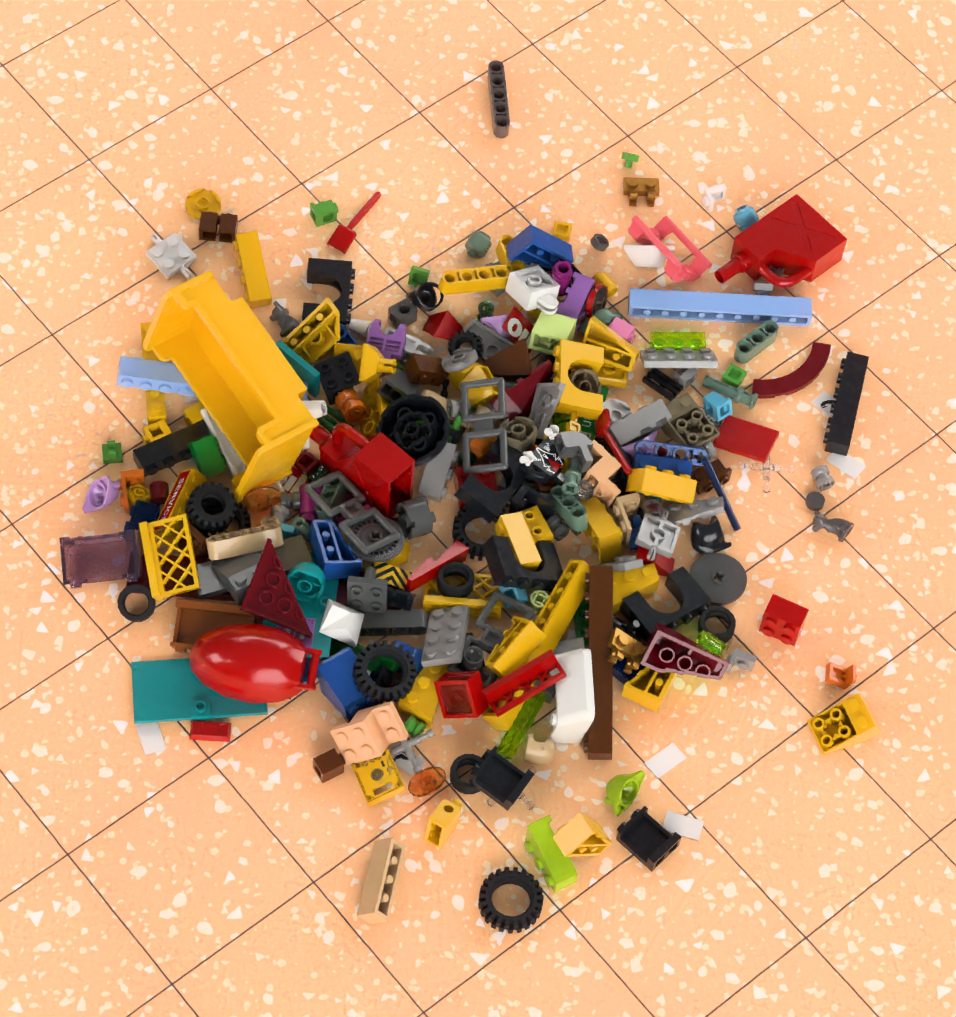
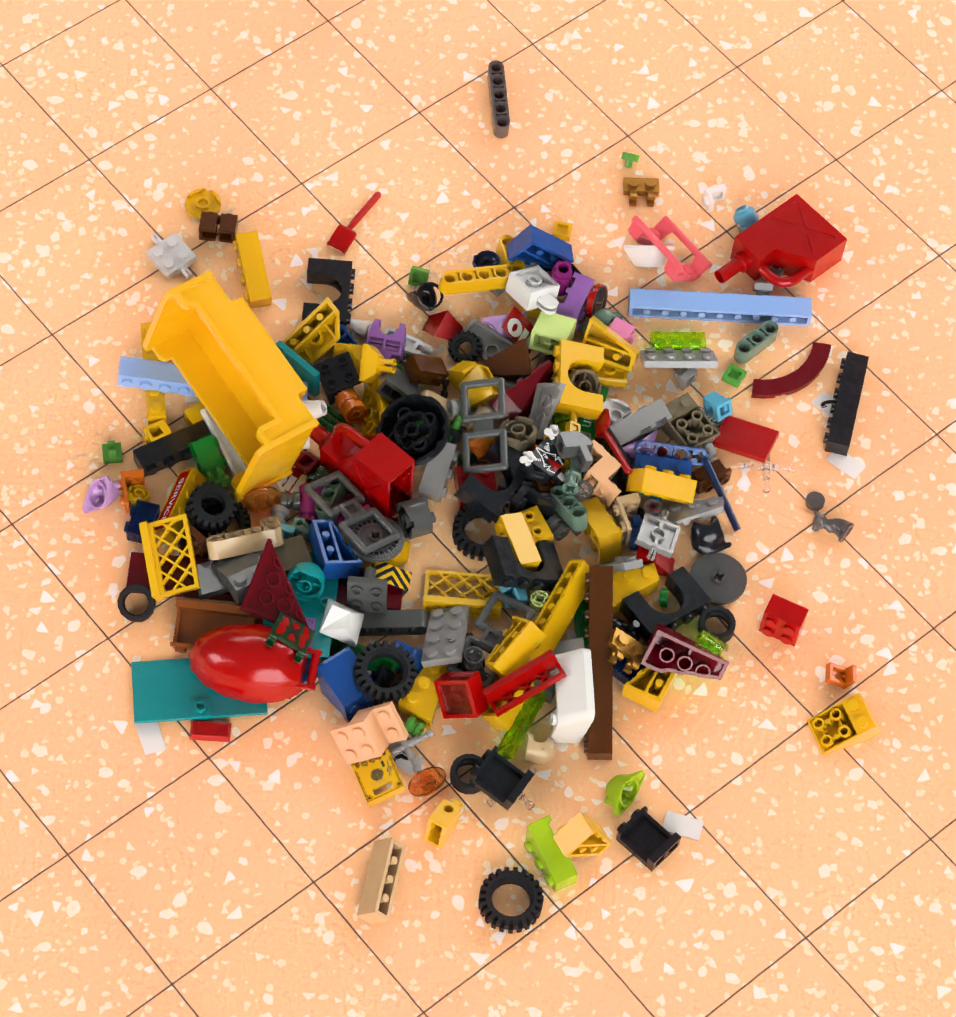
windscreen [59,529,144,589] -> none
dark red brick [149,481,169,505] -> none
dark grey animal [269,301,299,338] -> none
bright green brick [310,199,339,227] -> none
reddish brown brick [313,748,346,783] -> none
black hinge [387,587,416,611] -> none
dark grey brick [388,298,418,329] -> none
red slope [404,540,469,592] -> none
black tyre [437,562,475,598] -> none
light grey tile [441,347,478,372] -> none
sand green head [465,231,492,259] -> none
clear green bush [477,301,494,325] -> none
dark grey tile [590,234,609,251] -> none
yellow brick [592,271,618,298] -> none
black tile [642,368,683,401] -> none
white sticker [644,742,687,779] -> none
sand green pin [702,375,759,409] -> none
light grey bracket [726,648,757,673] -> none
light grey wheel [810,465,835,491] -> none
none -> bright green tile [206,466,231,487]
none -> dark green flag [265,612,315,664]
none -> dark blue hair [472,250,500,268]
none -> green tile [659,588,668,608]

